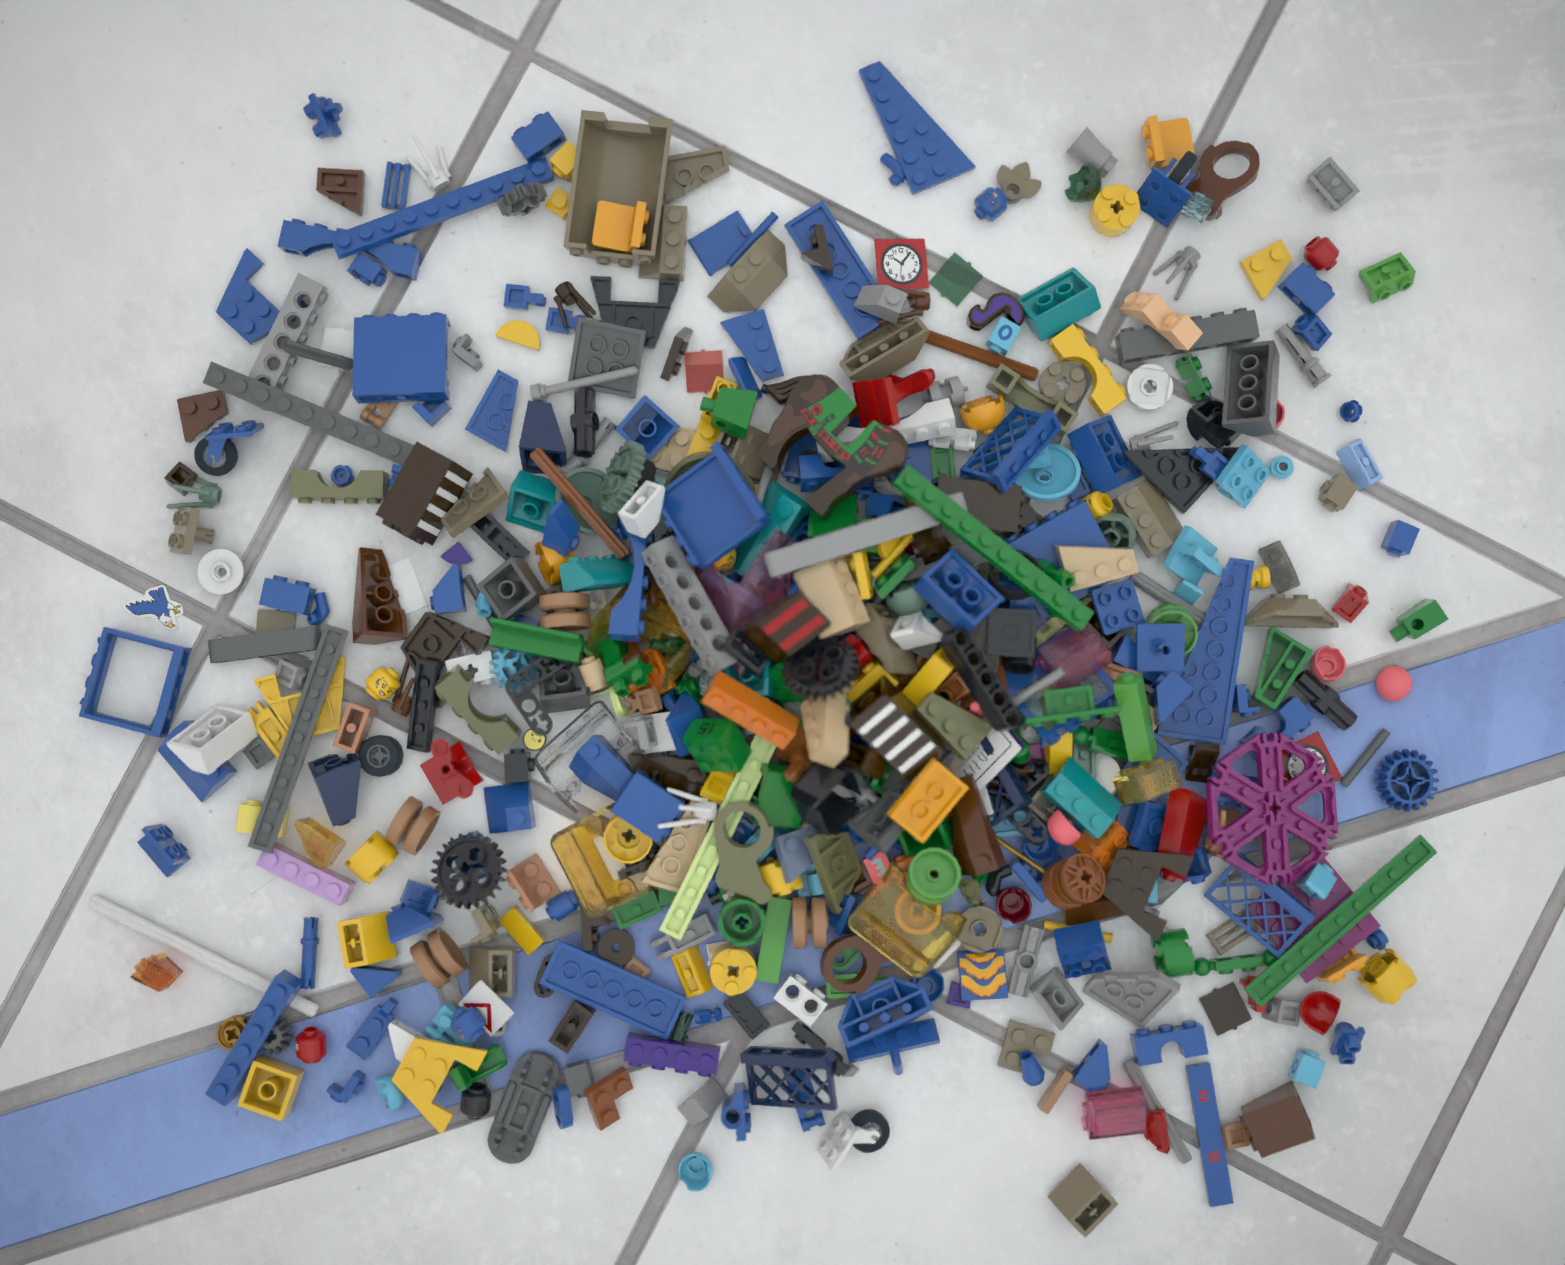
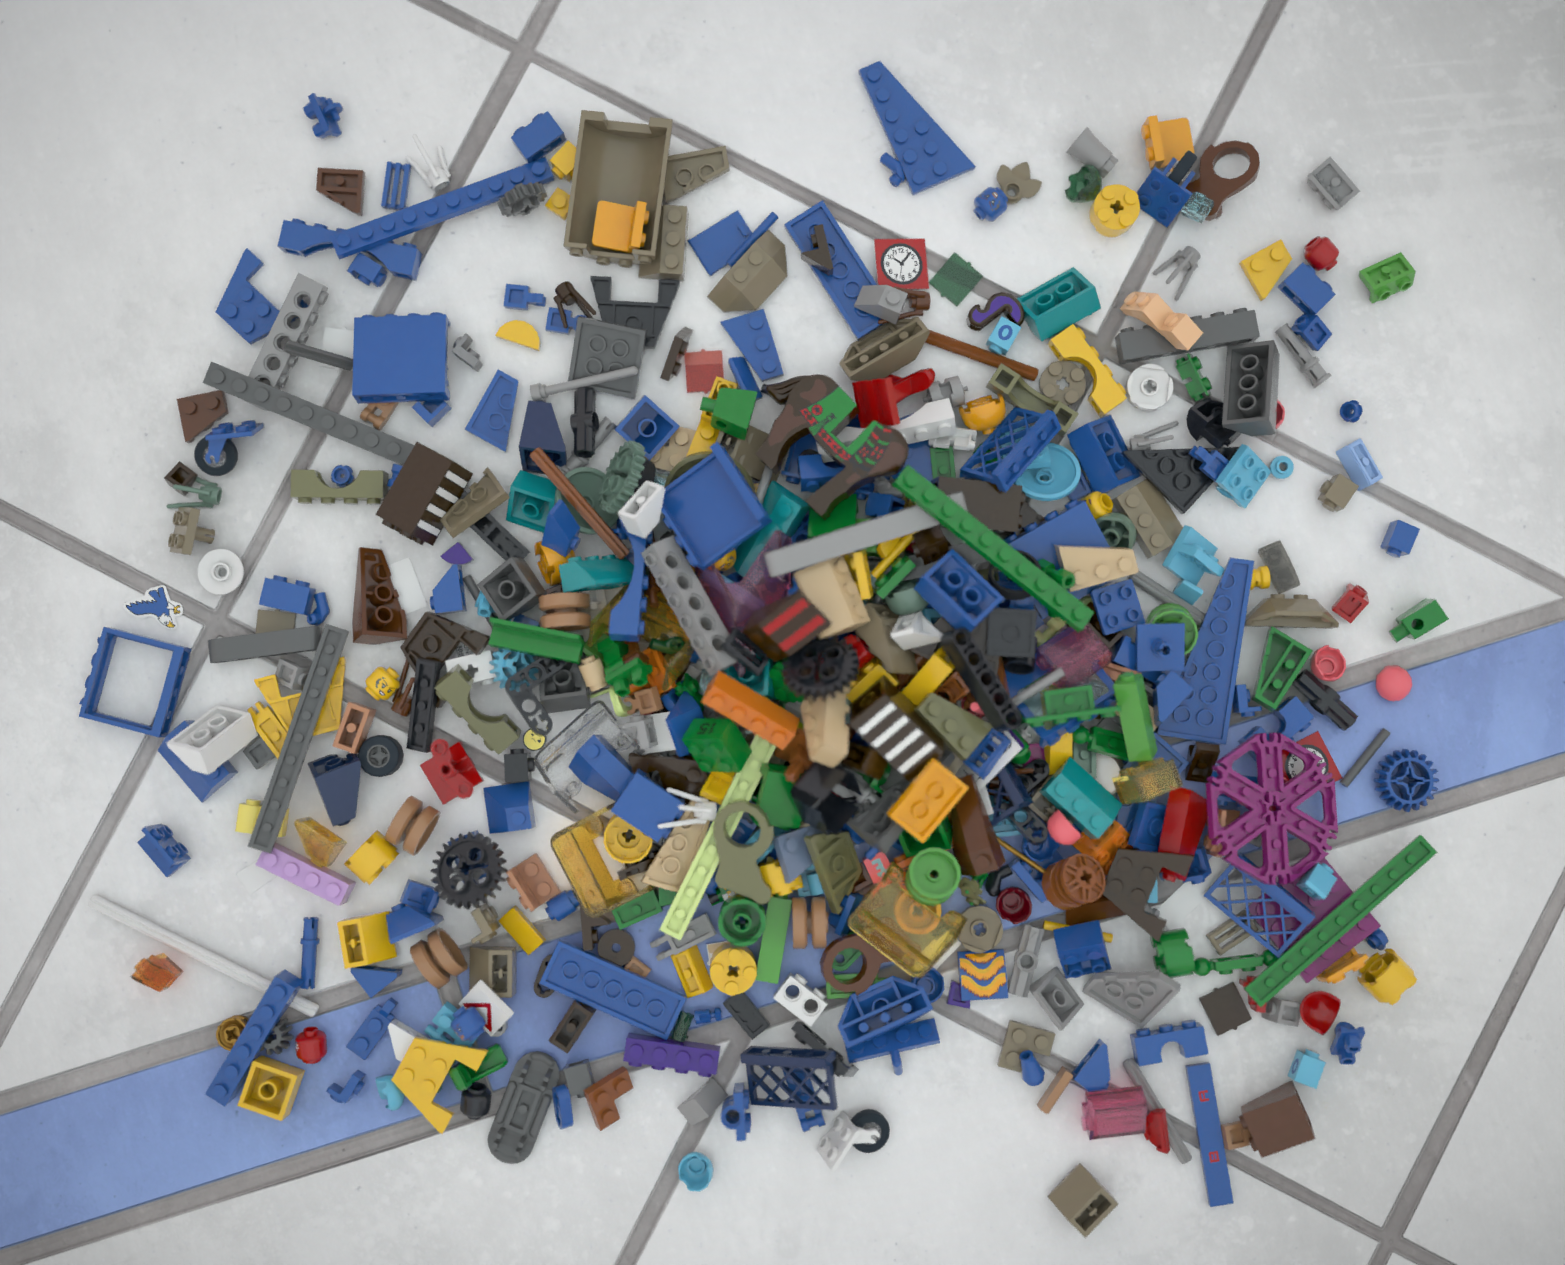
none -> blue slope [963,728,1011,780]

